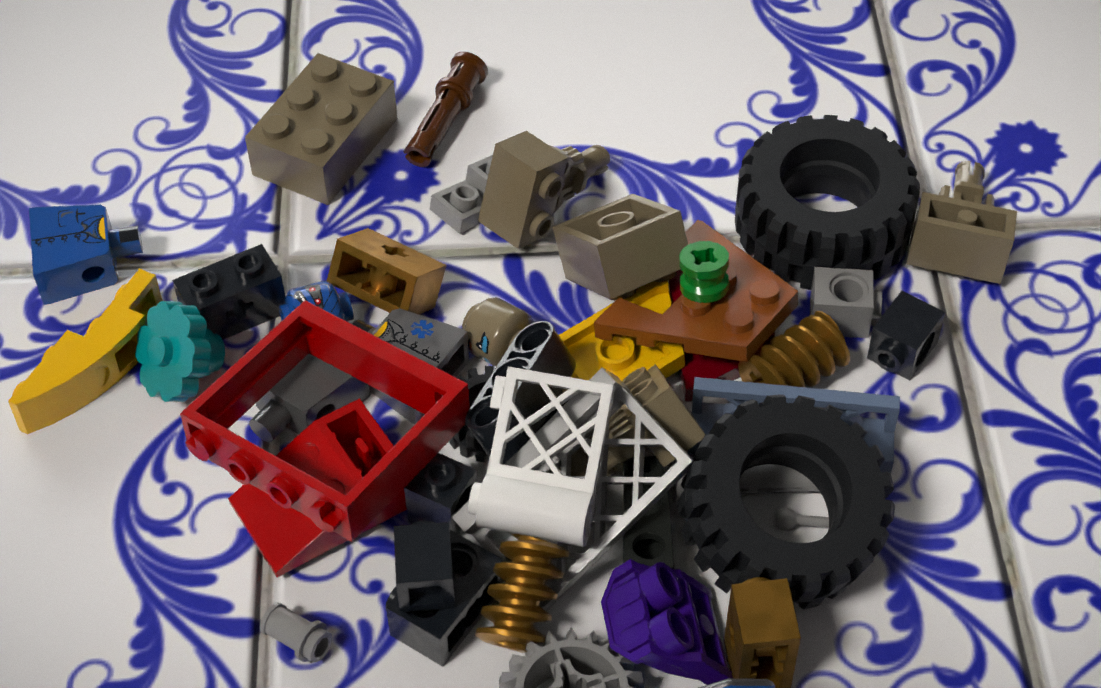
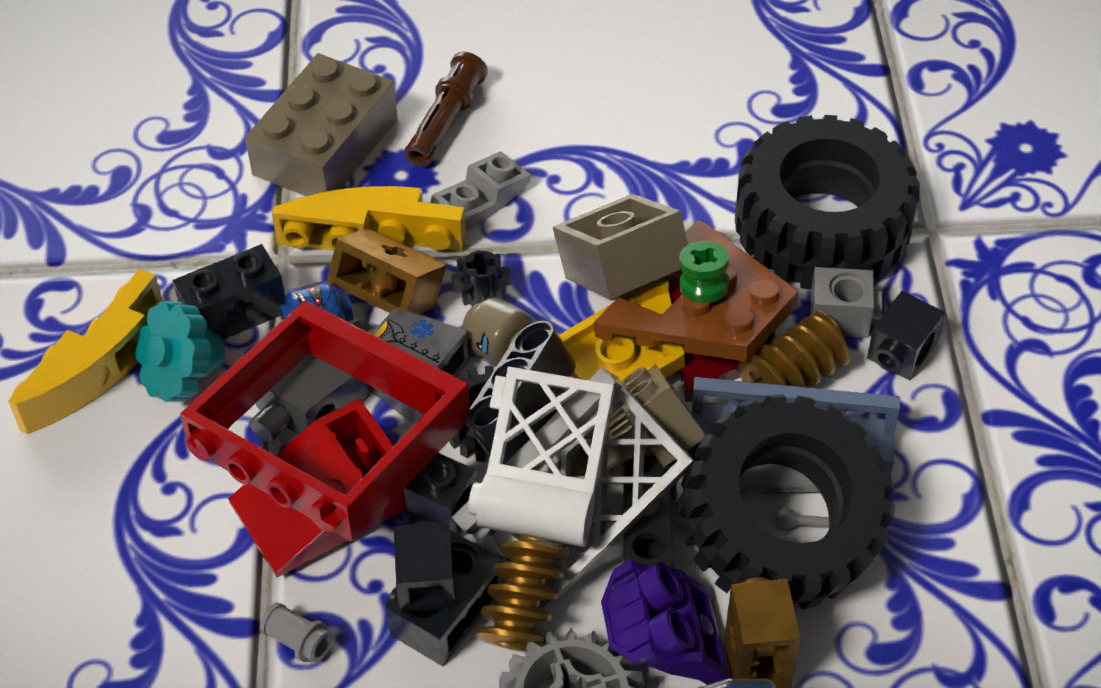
blue torso [29,204,143,305] -> none
dark tan brick [478,131,610,249] -> none
dark tan brick [906,161,1017,284] -> none
none -> yellow slope [272,186,466,252]
none -> black gear [451,250,511,306]

